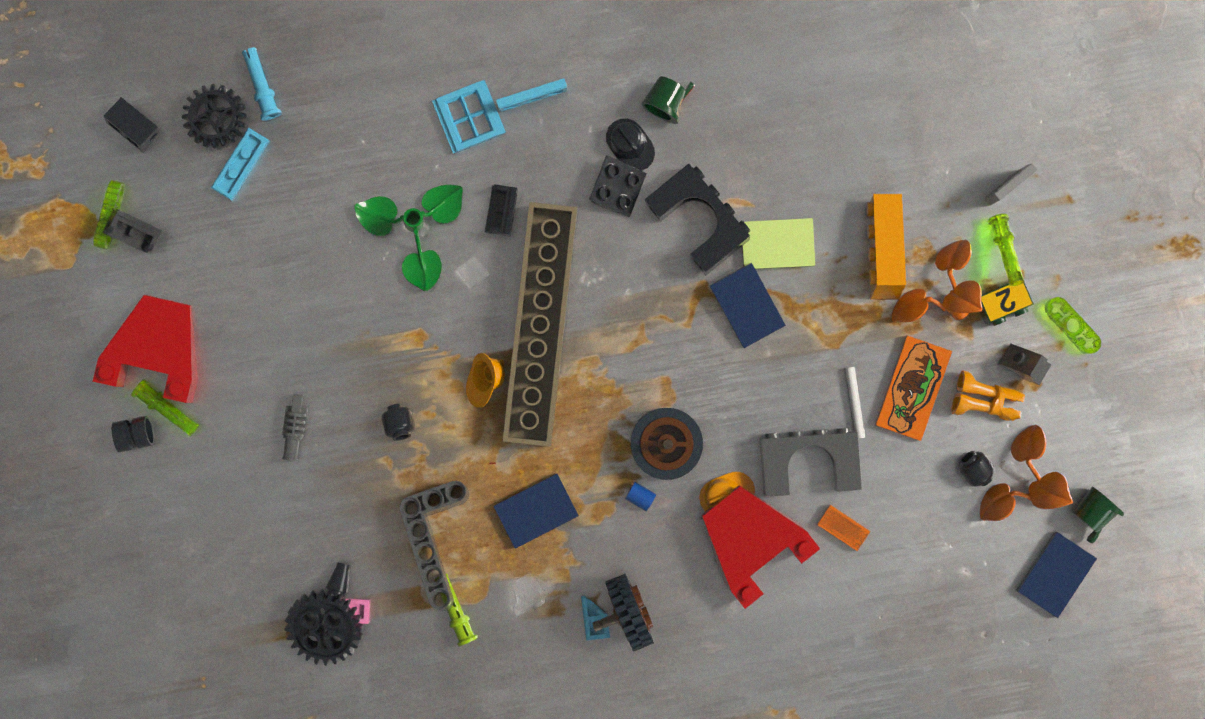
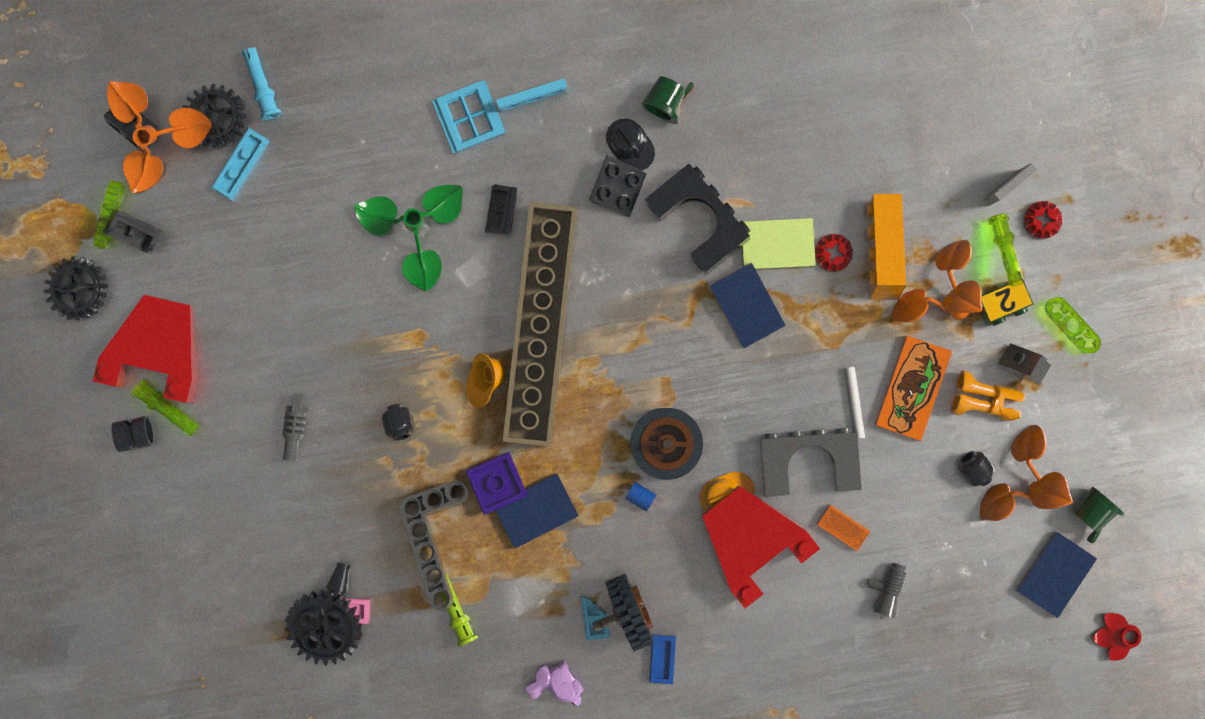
none -> black gear [43,256,110,321]
none -> orange plant [107,81,212,193]
none -> dark purple plate [466,452,528,515]
none -> lavender animal [525,660,584,706]
none -> blue tile [649,634,676,684]
none -> red gear [815,234,853,272]
none -> dark grey piece [868,563,907,619]
none -> red gear [1024,201,1063,239]
none -> red plate [1093,613,1142,661]

